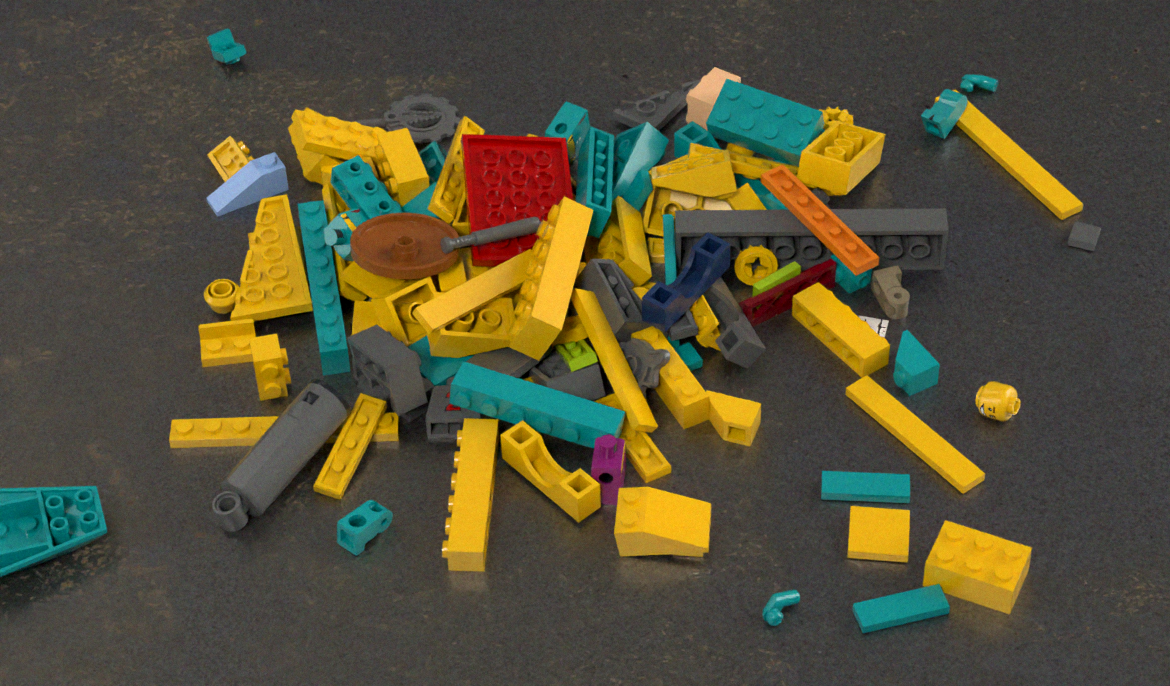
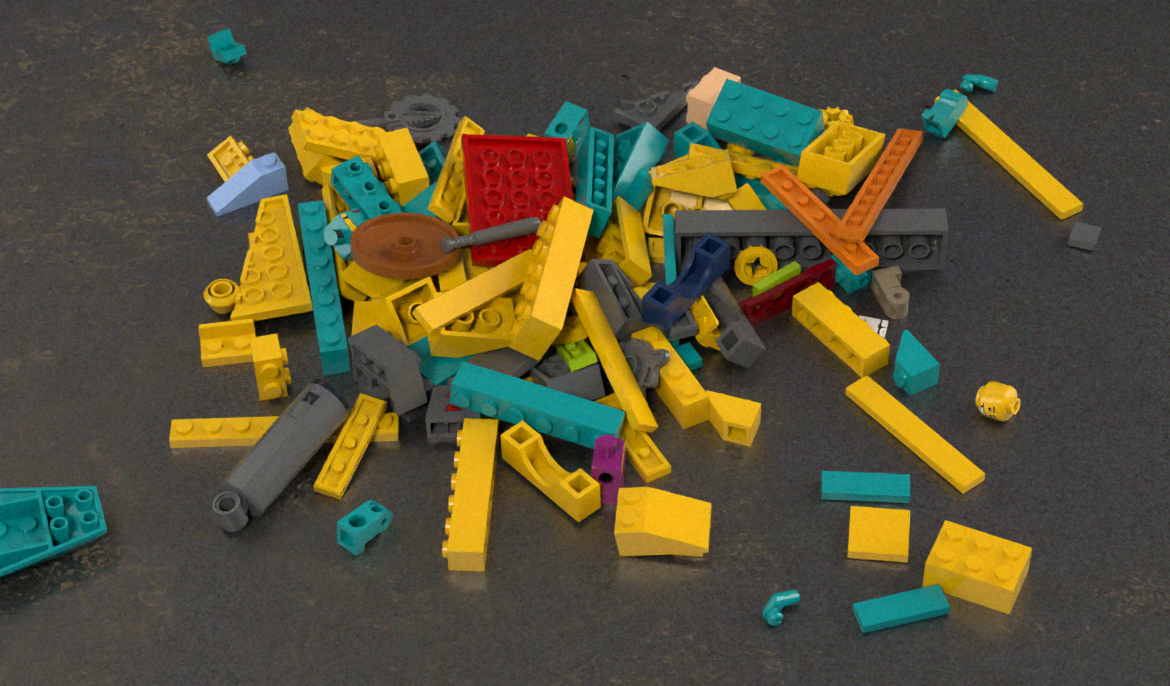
none -> orange plate [836,128,923,243]

